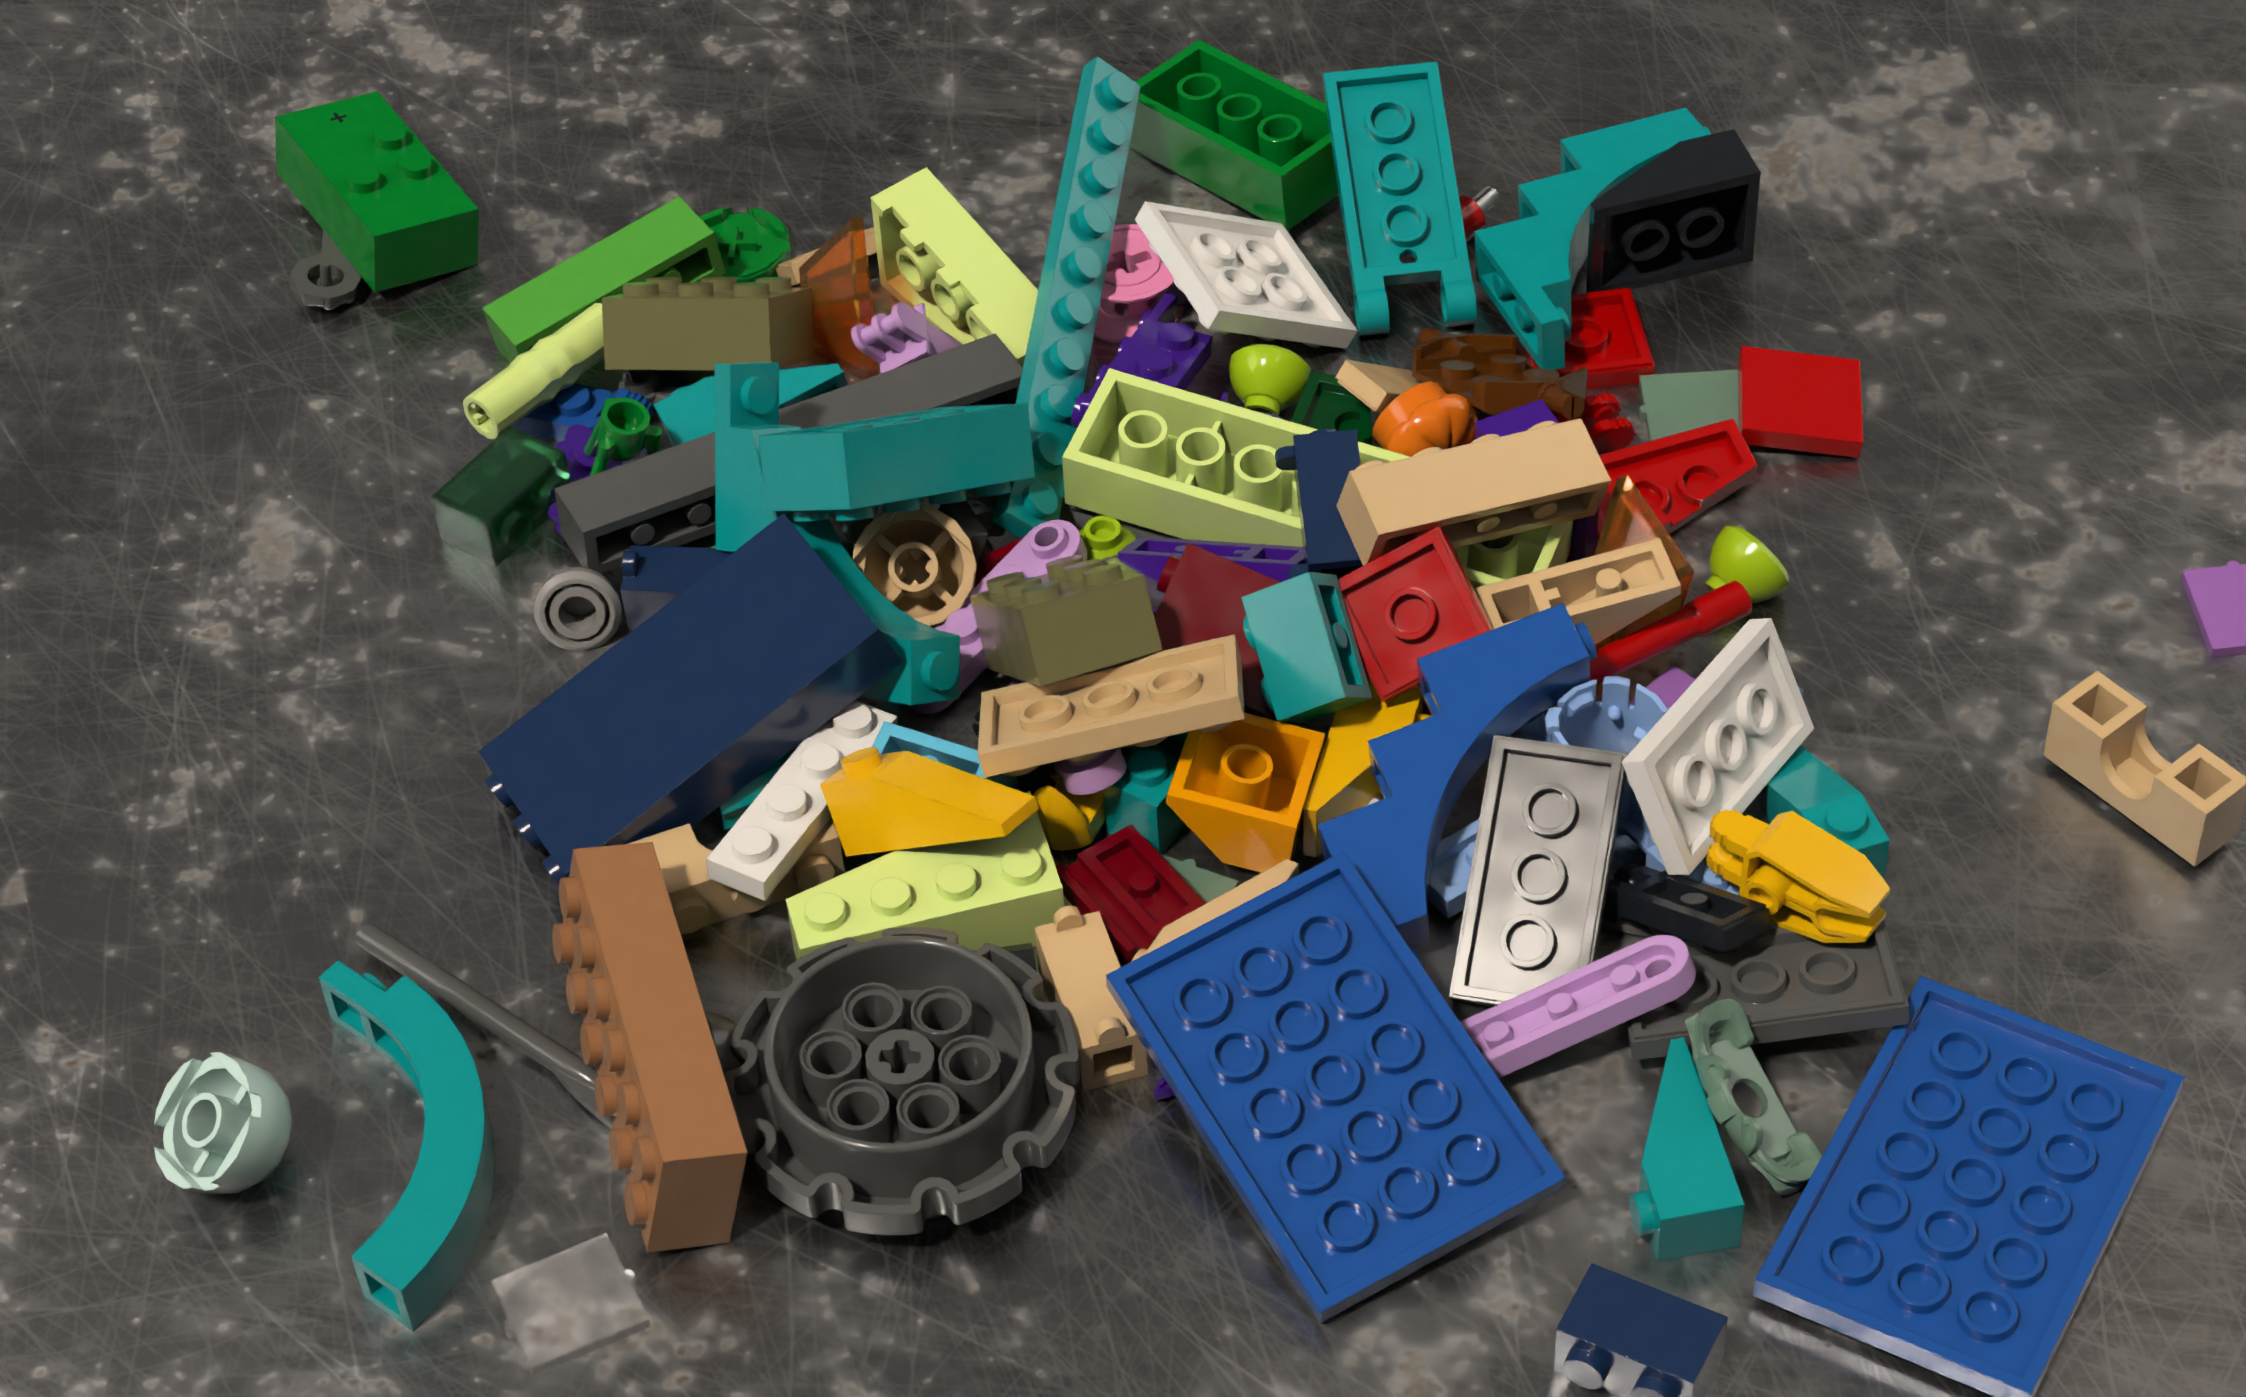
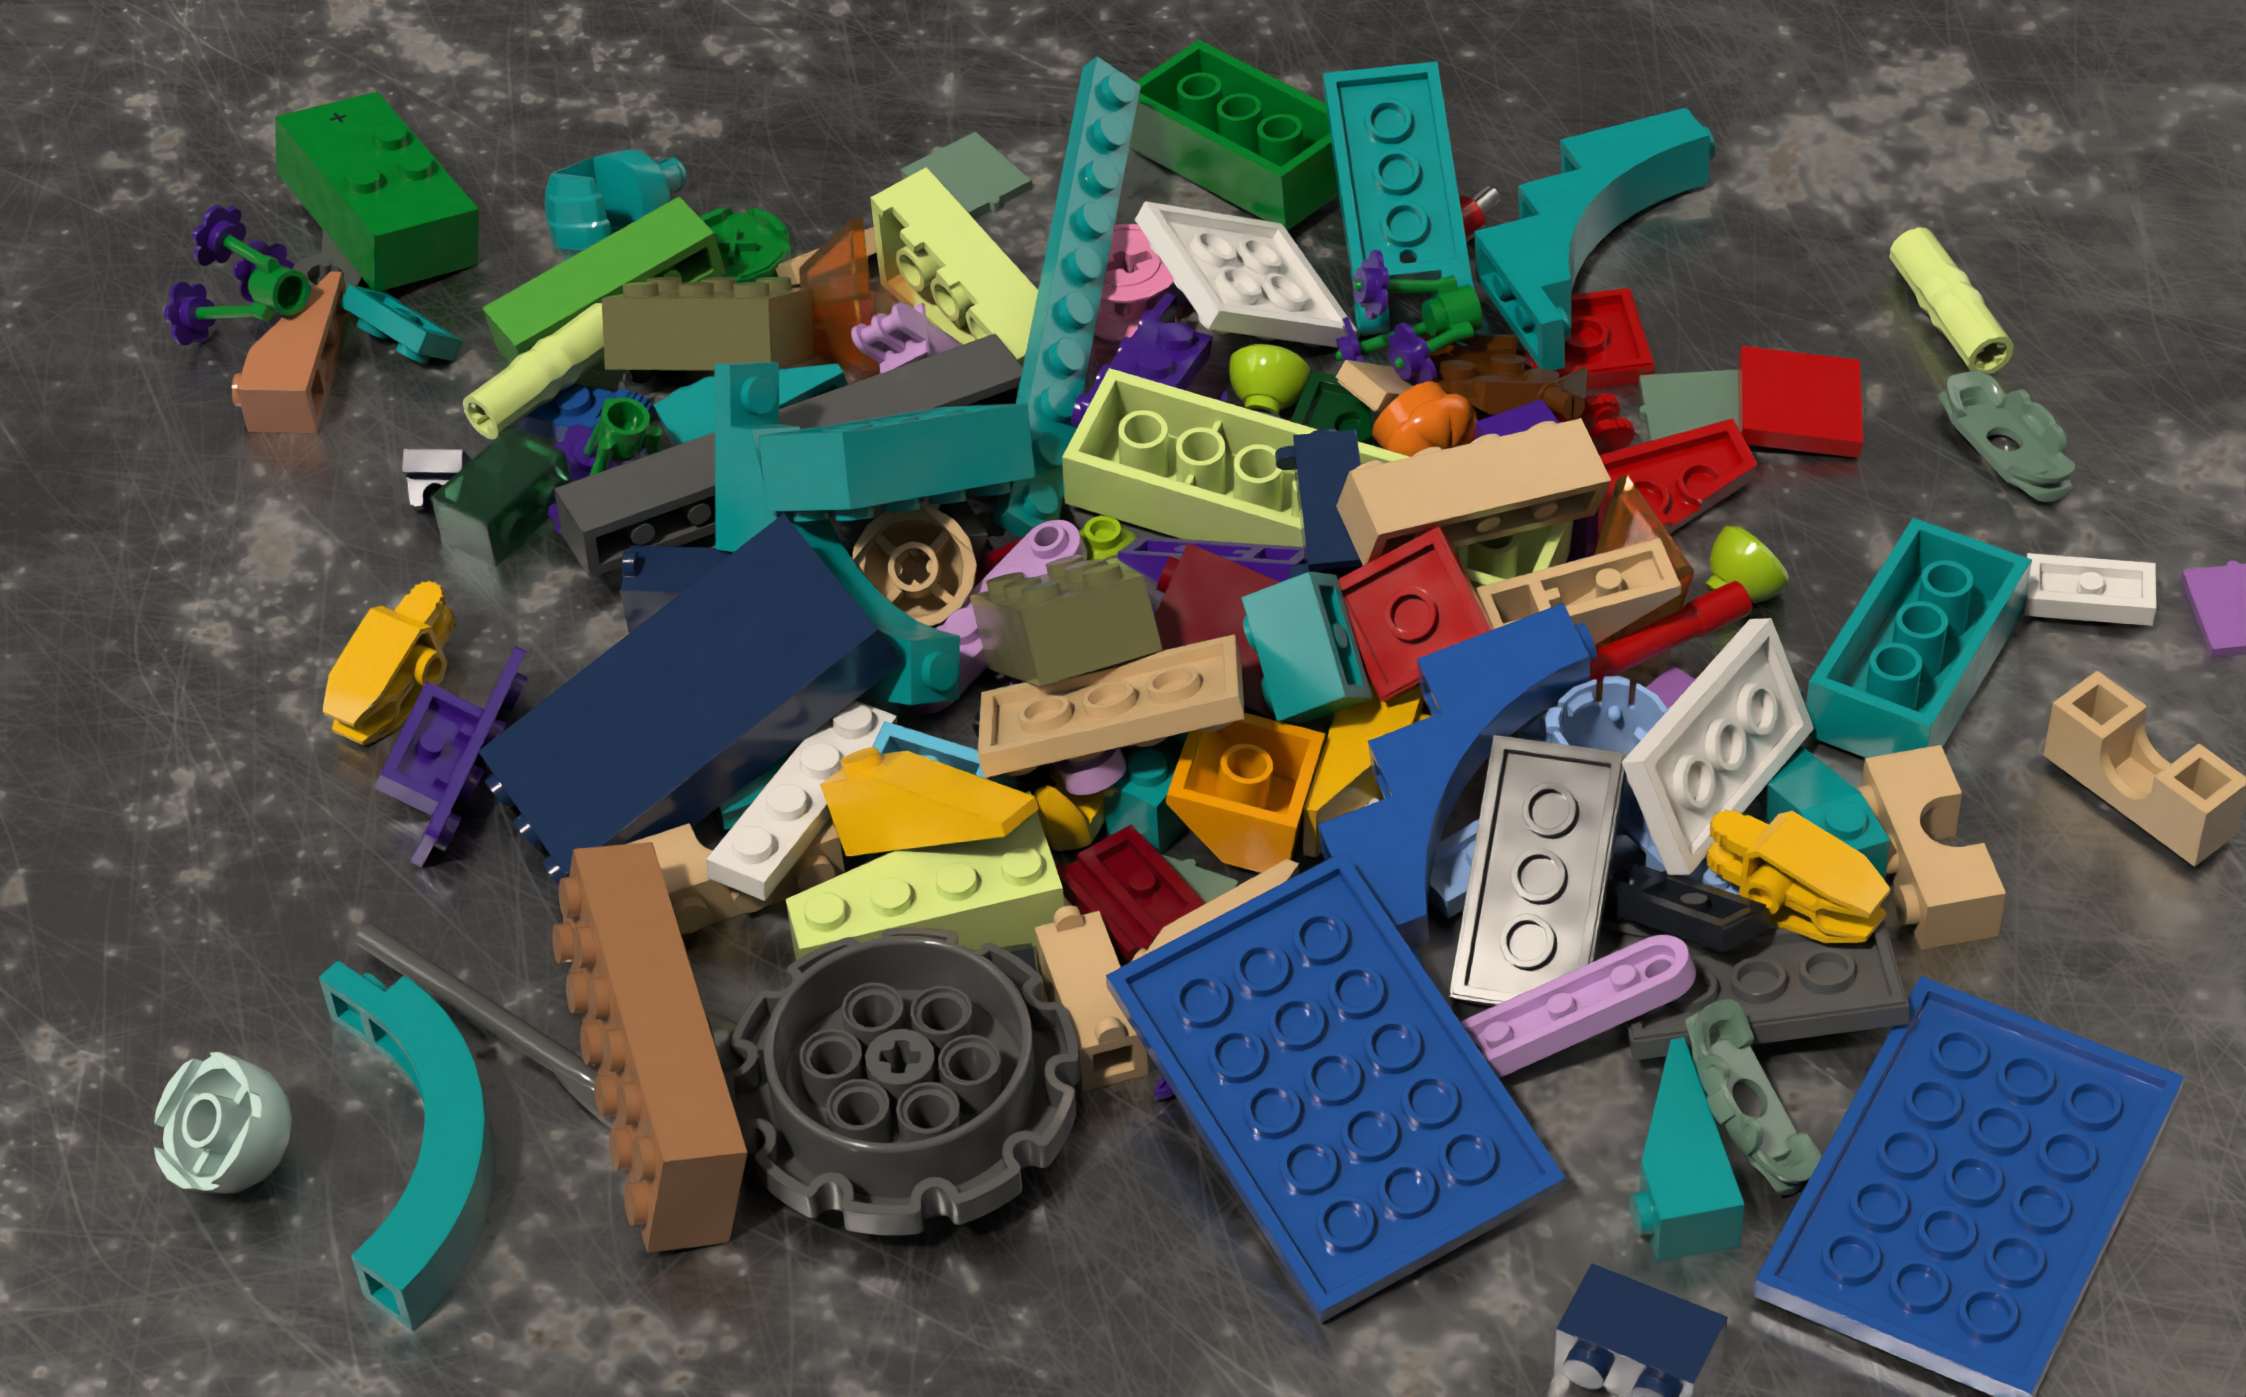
clear piece [491,1233,651,1376] -> none
light grey brick [534,567,622,651] -> none
black slope [1586,129,1761,293] -> none
none -> plant [164,205,311,346]
none -> nougat slope [232,271,352,434]
none -> yellow hinge [323,580,457,746]
none -> teal plate [339,284,464,364]
none -> dark purple bracket [373,646,528,867]
none -> tile [402,449,476,512]
none -> teal piece [545,149,687,260]
none -> sand green piece [900,131,1032,219]
none -> plant [1335,250,1482,386]
none -> teal brick [1806,517,2032,758]
none -> tan arch [1855,745,2006,950]
none -> yellowish green axle [1889,227,2014,374]
none -> sand green piece [1938,371,2076,502]
none -> white plate [2024,553,2156,626]

